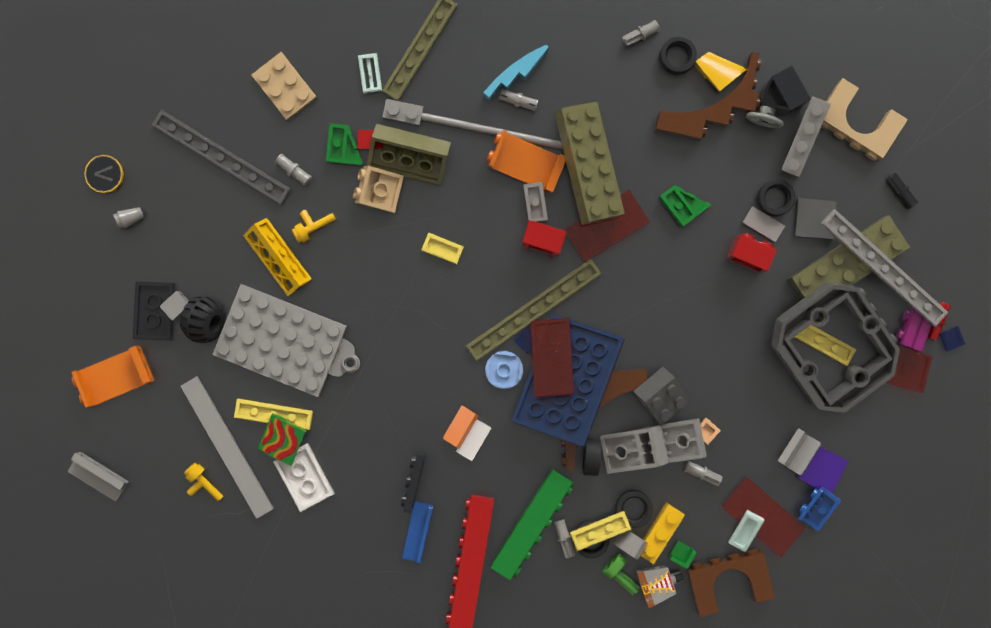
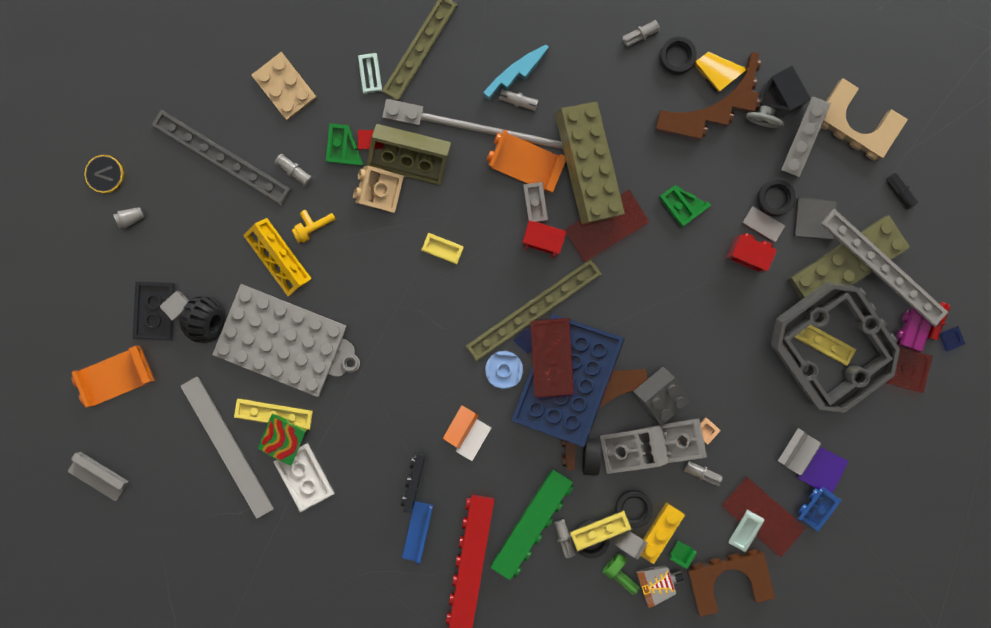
yellow piece [184,463,223,501] -> none

